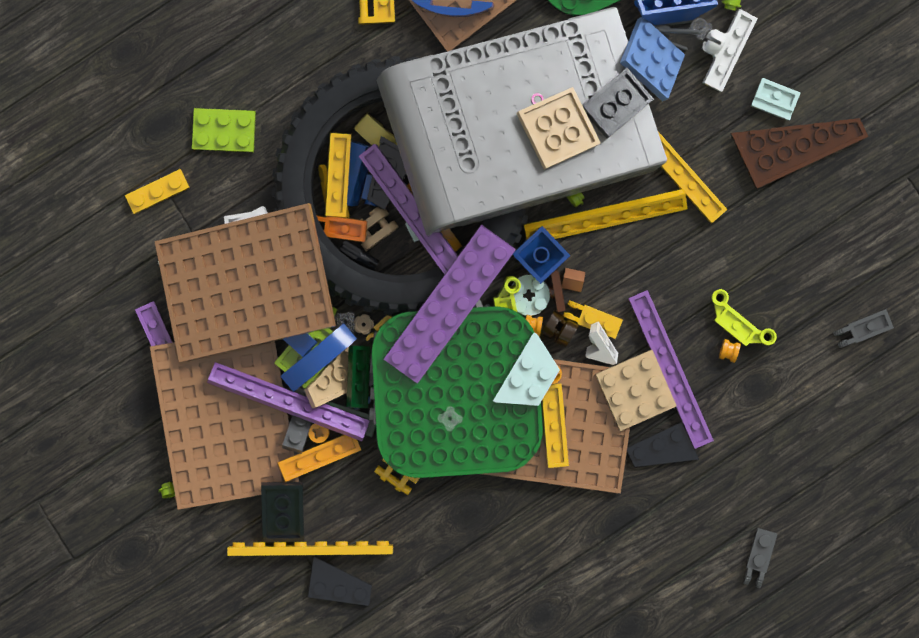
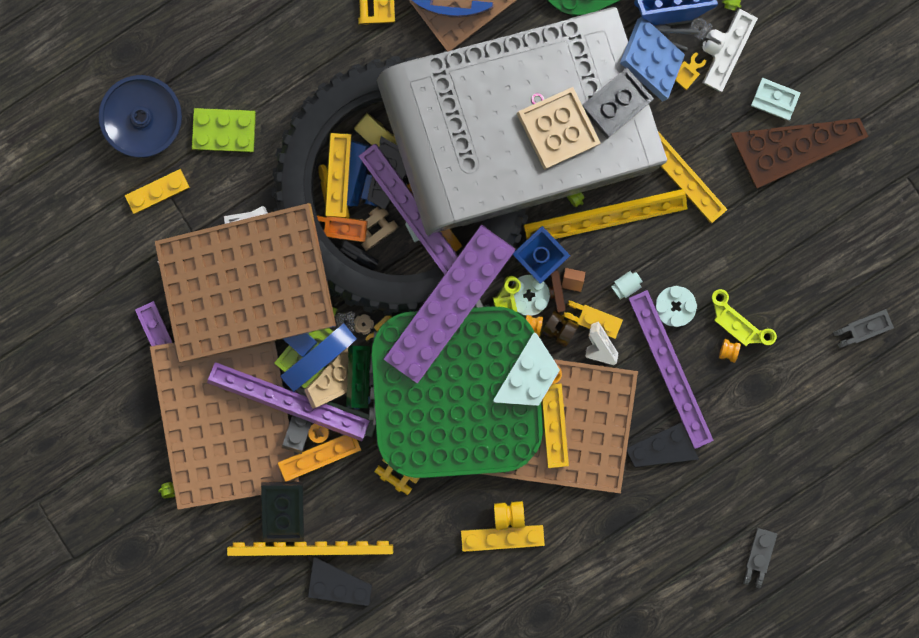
clear plate [437,406,462,431] -> none
tan plate [595,349,677,431] -> none
none -> dark blue dish [99,75,182,158]
none -> yellow plate [461,525,545,552]
none -> yellow wheel [494,501,525,530]
none -> light aqua brick [611,271,643,300]
none -> light aqua plate [655,286,697,327]
none -> yellow plate [675,52,706,90]

